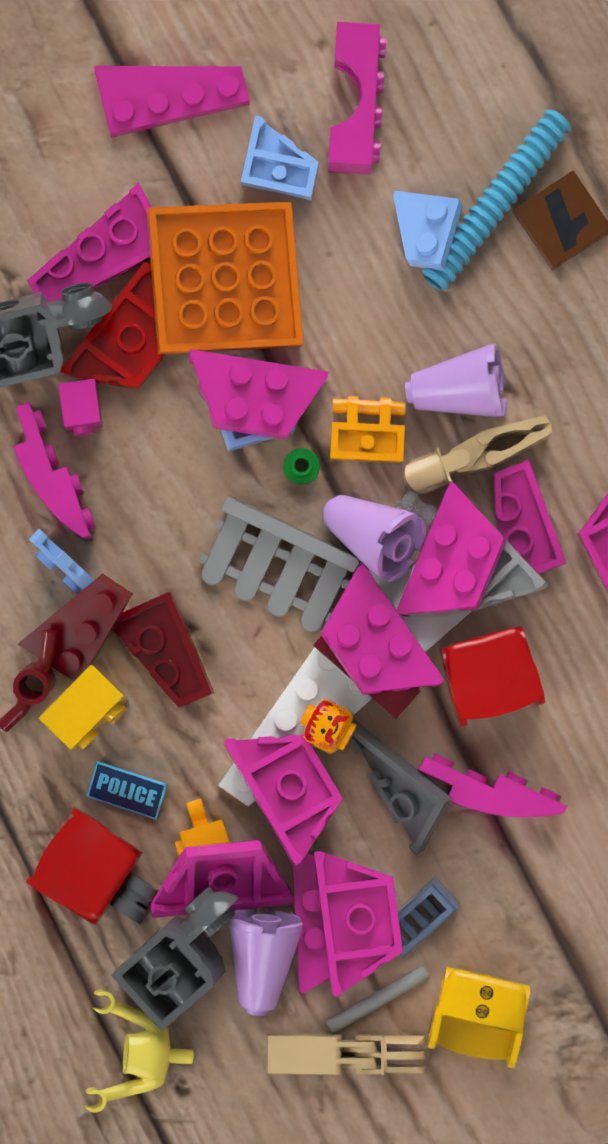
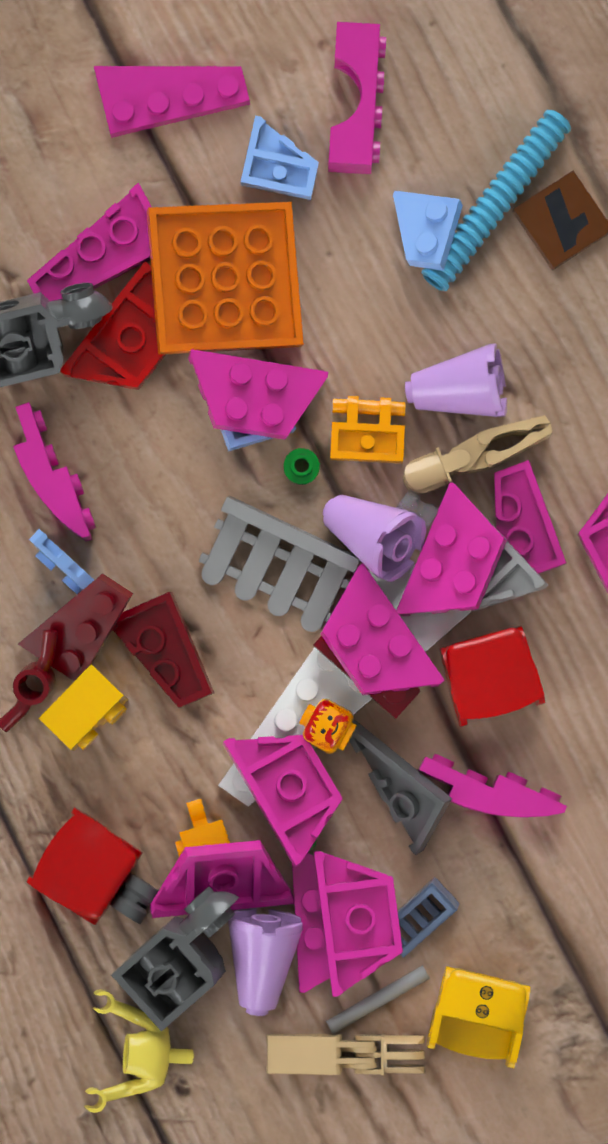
dark pink brick [58,379,103,437] -> none
slope [87,761,168,820] -> none

